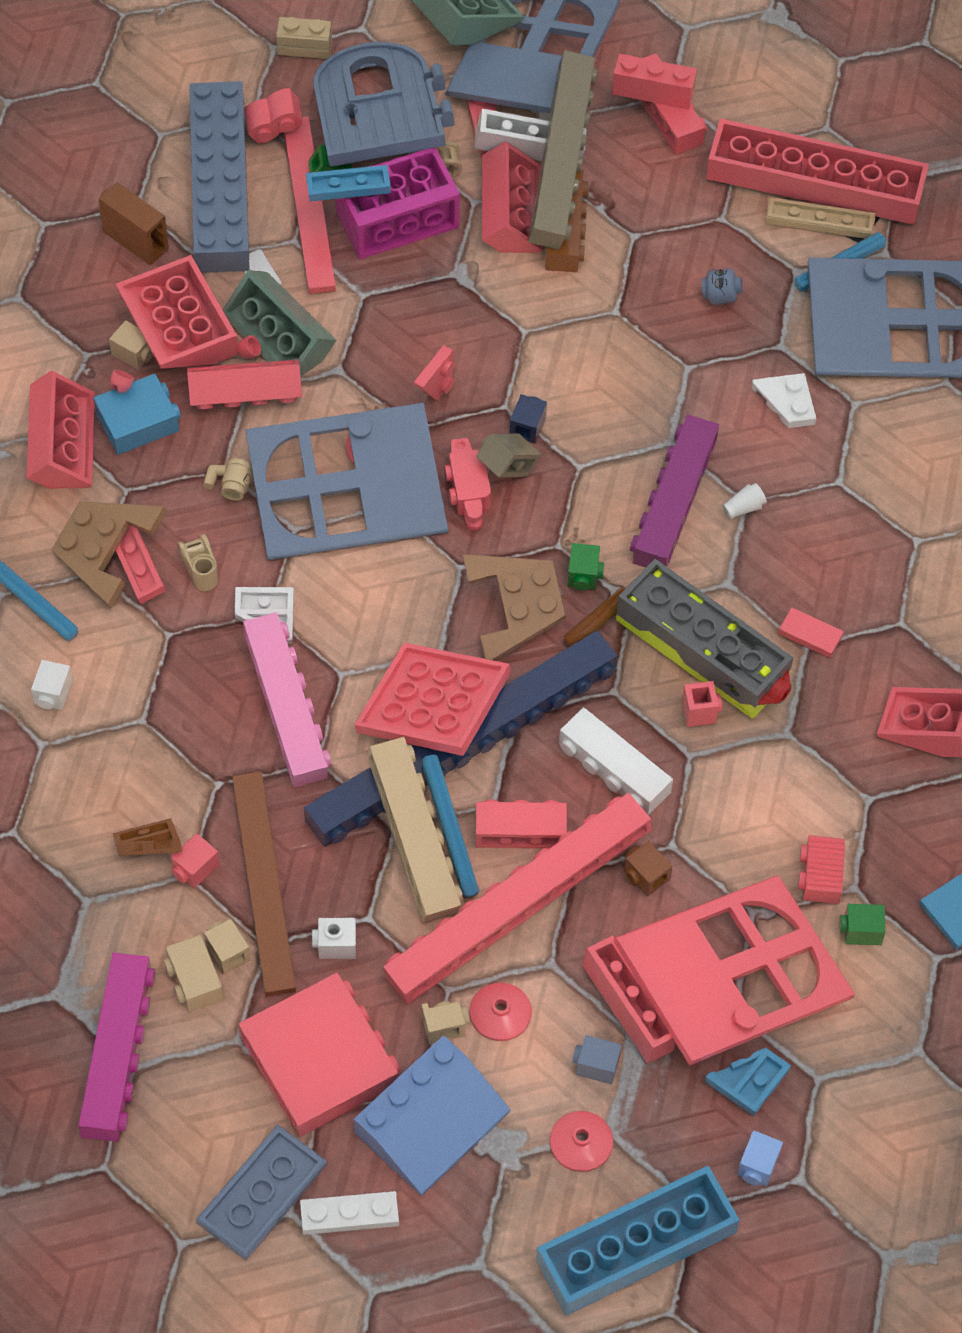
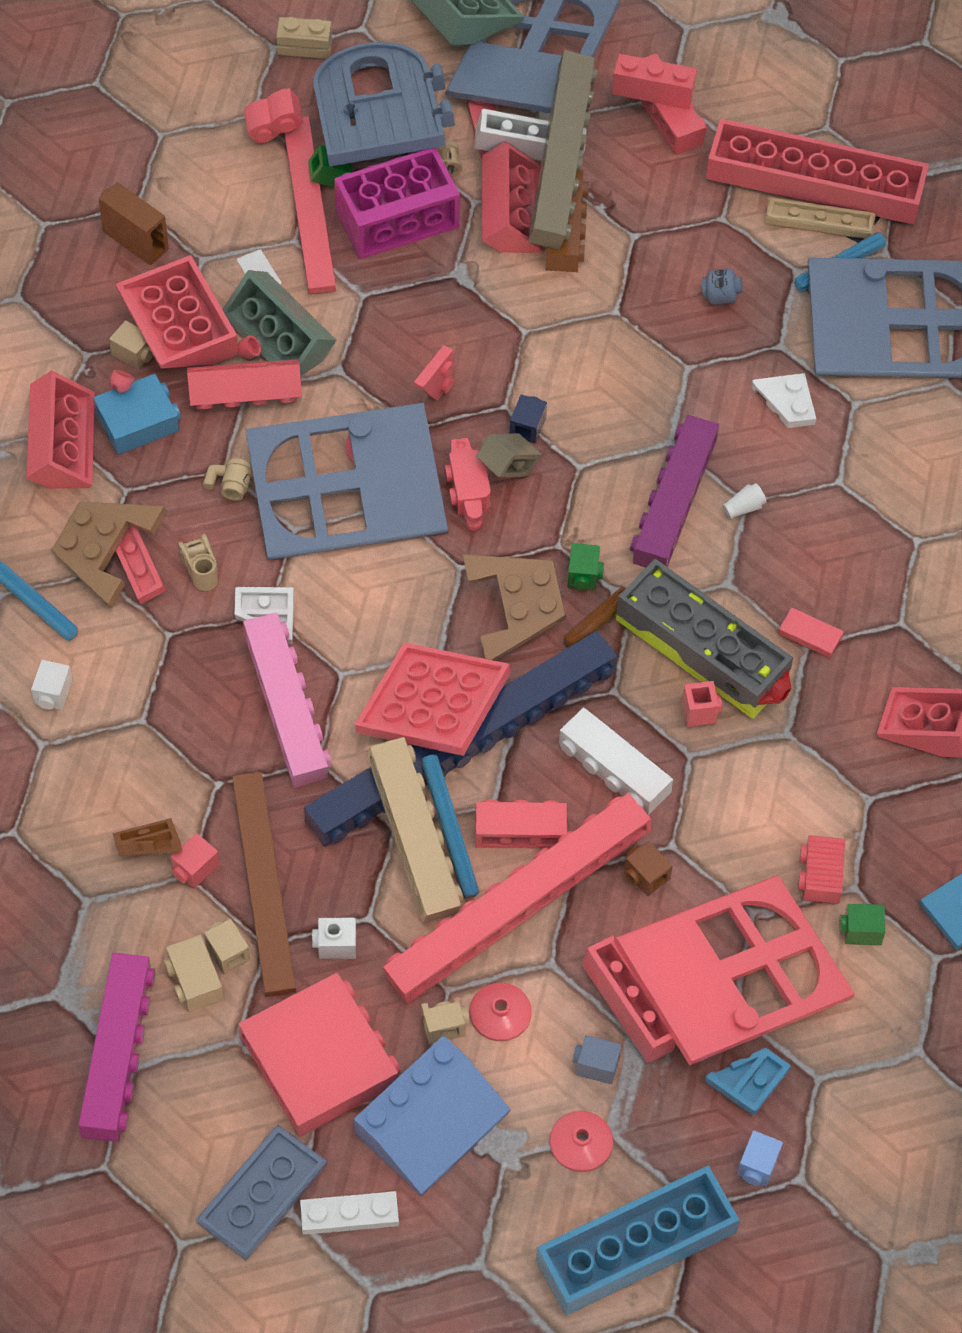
sand blue brick [189,81,250,273] -> none
dark azure plate [306,165,391,202] -> none

